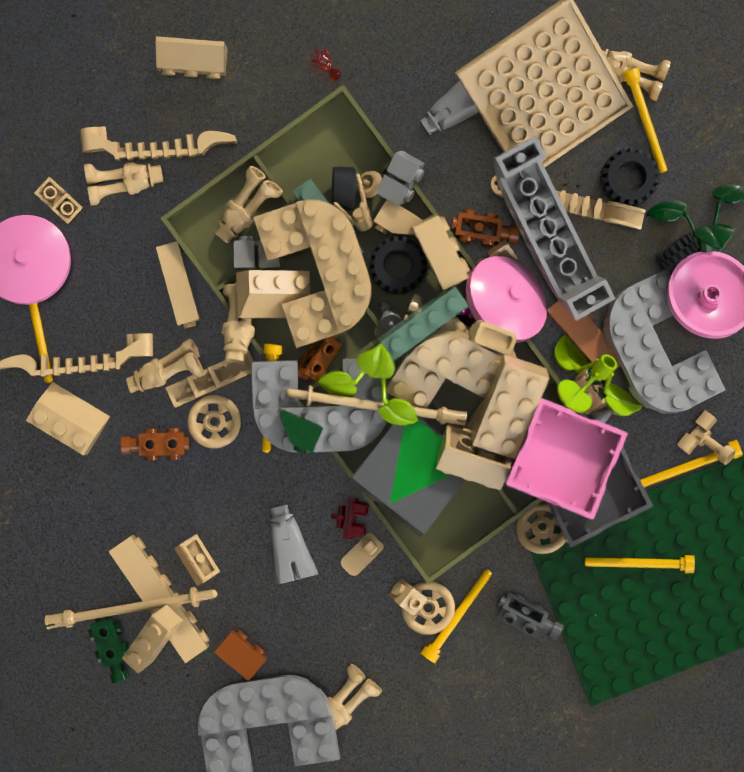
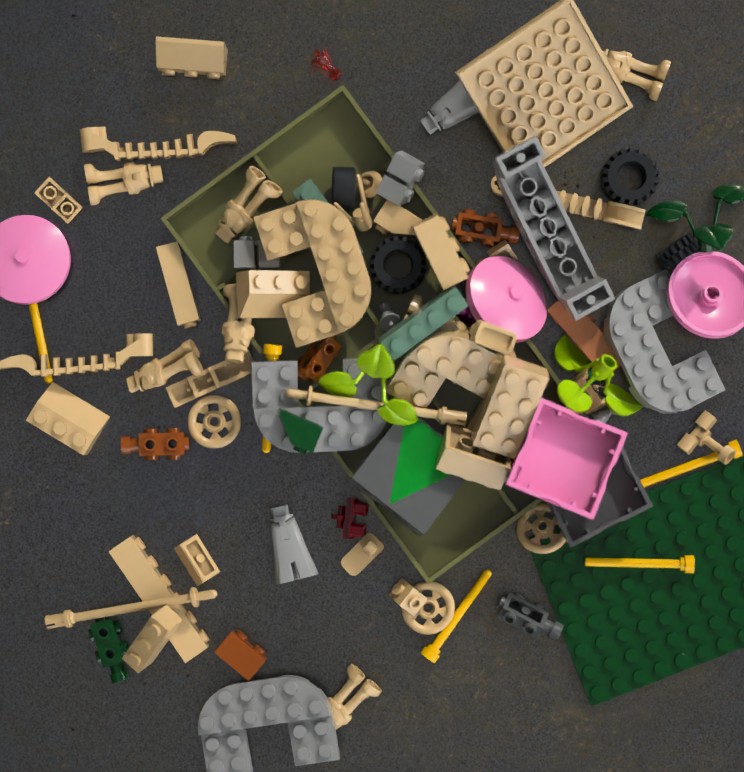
yellow piece [621,67,667,173] -> none

